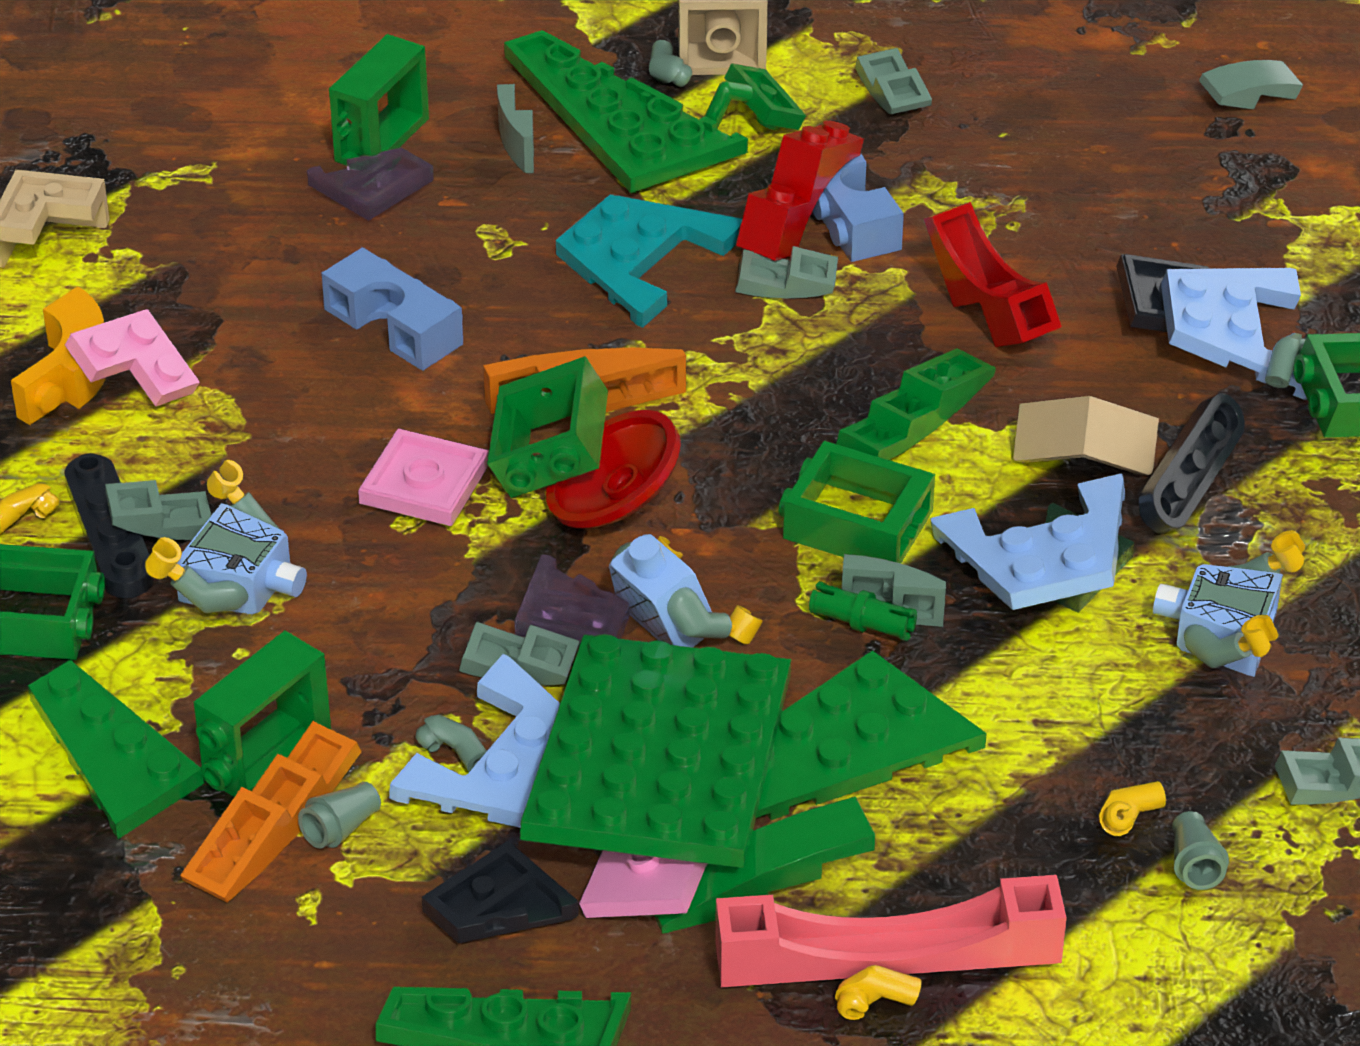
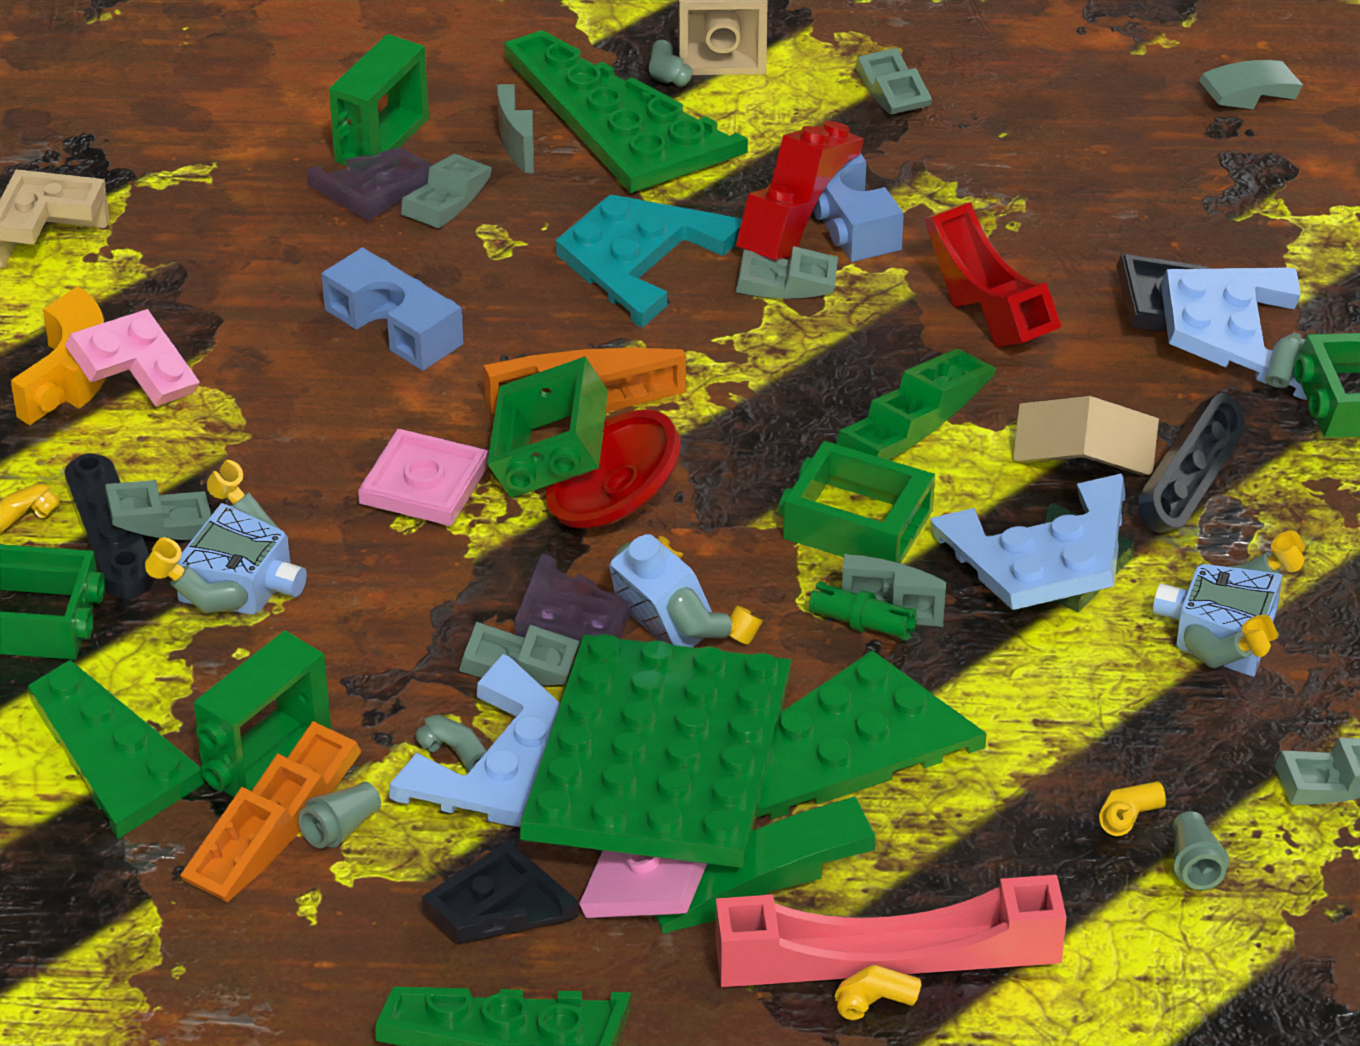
green plate [704,63,806,130] -> none
none -> sand green slope [401,153,492,229]

